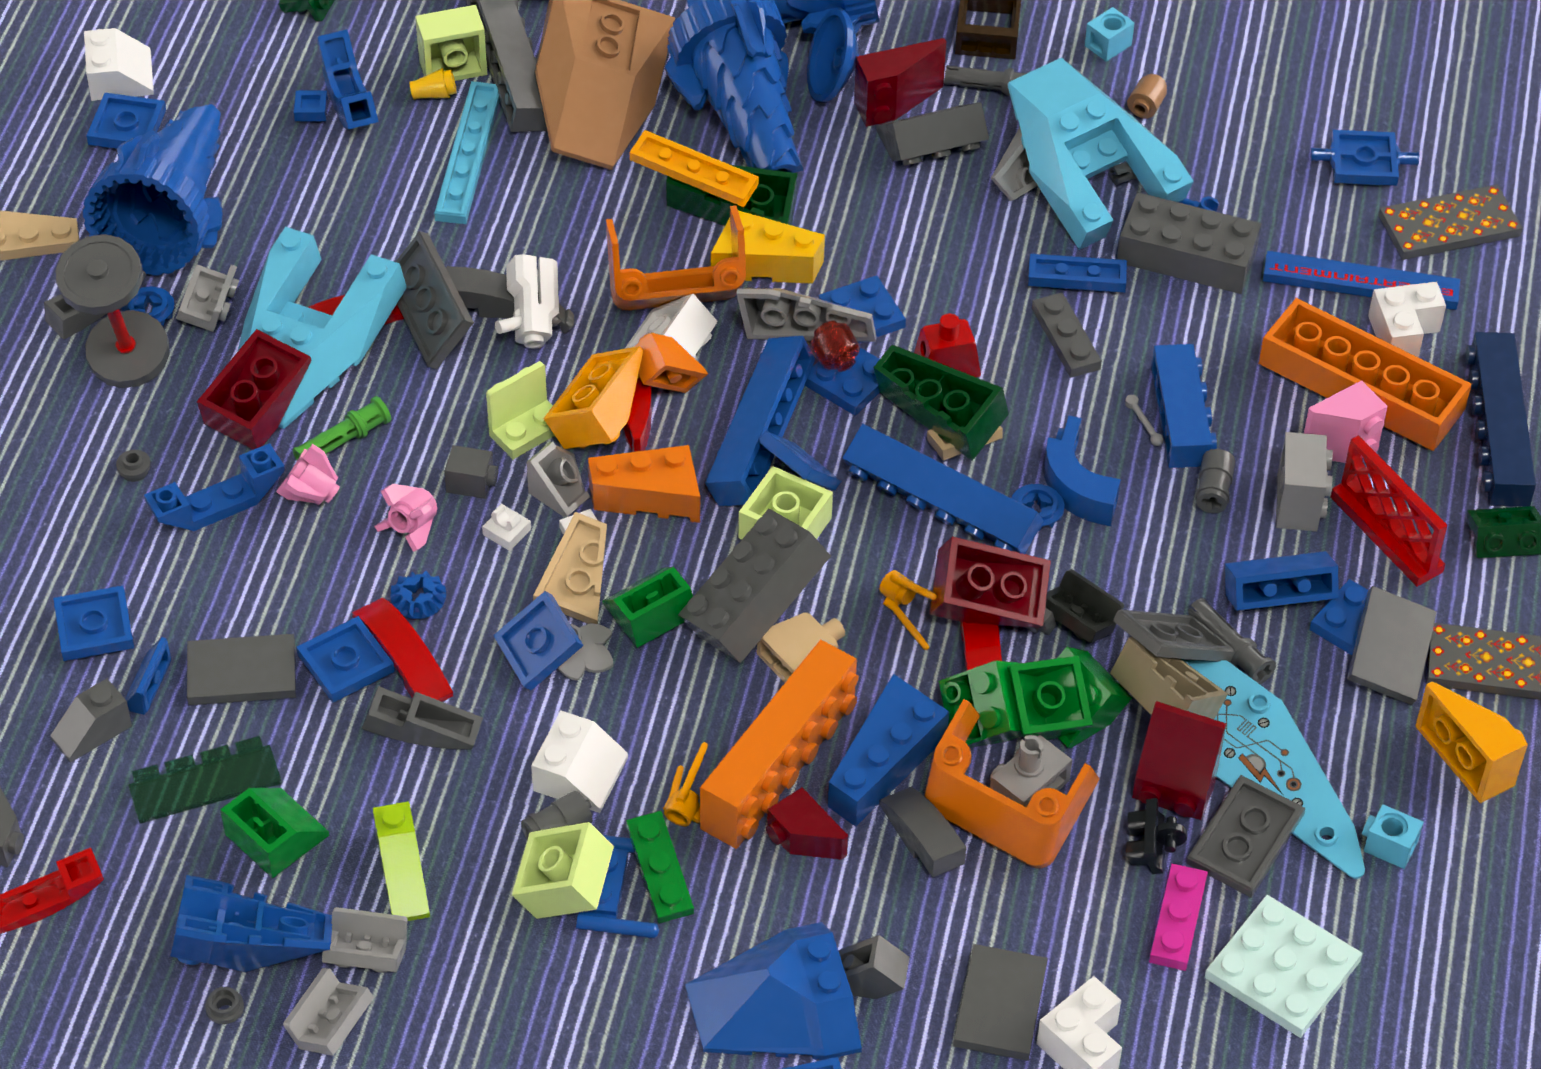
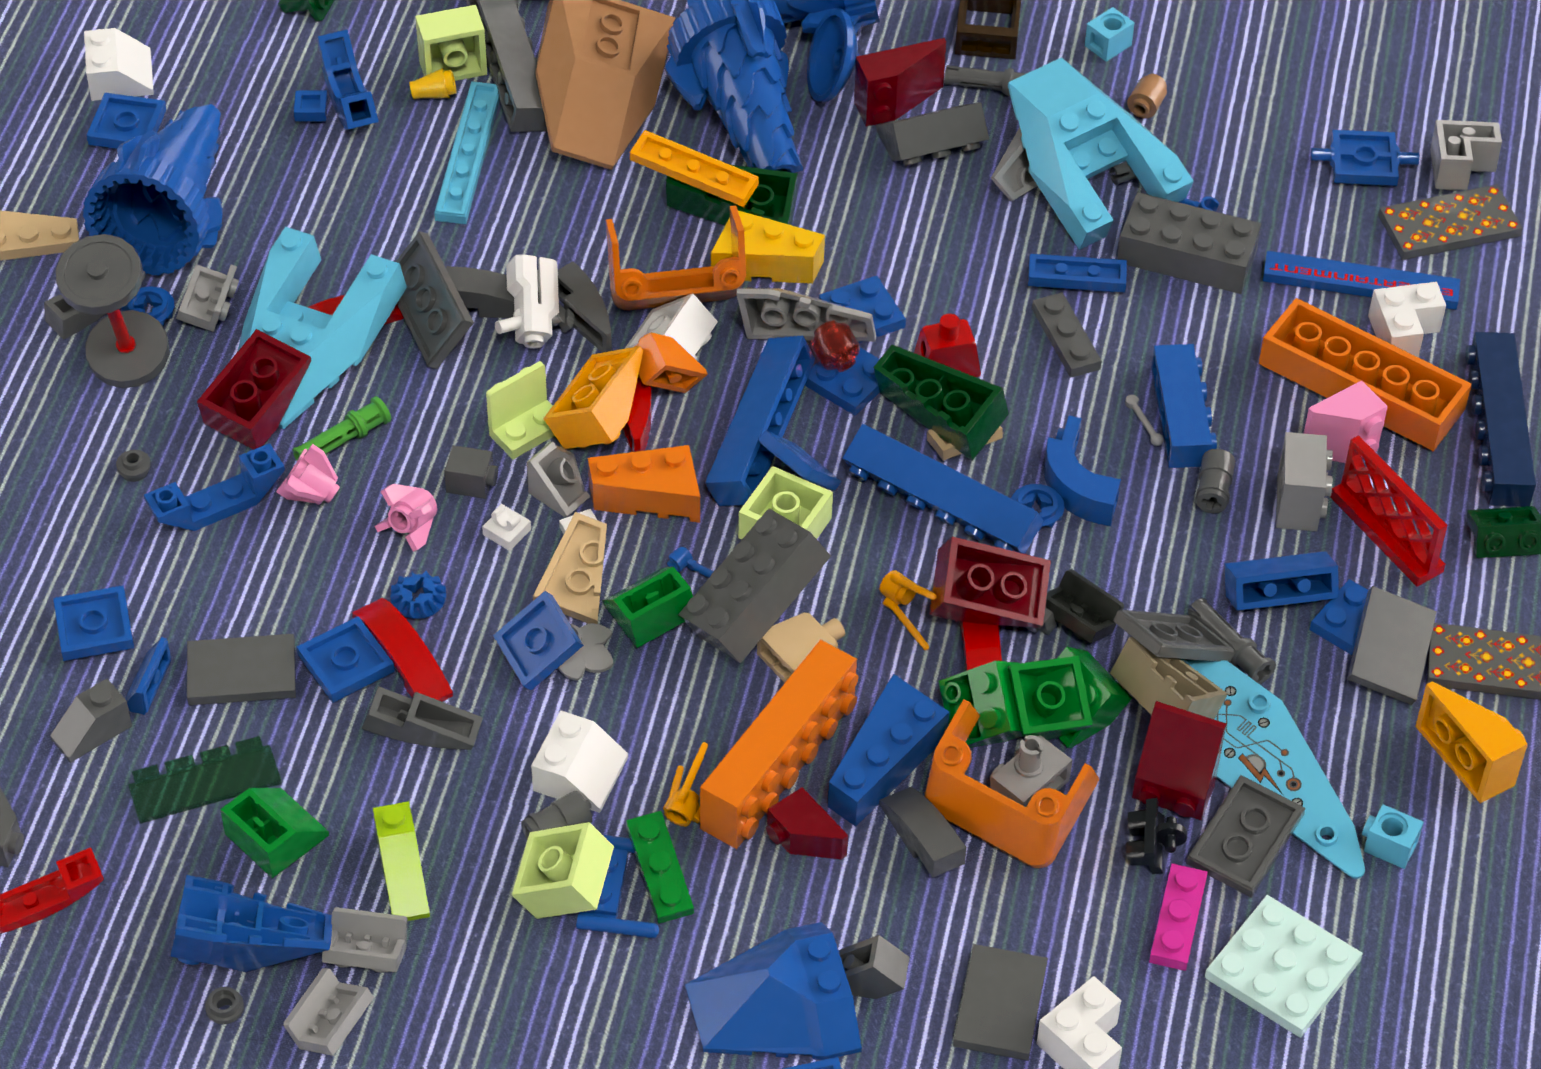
none -> dark grey slope [558,261,612,353]
none -> blue hand [667,547,714,578]
none -> light grey brick [1430,120,1502,190]

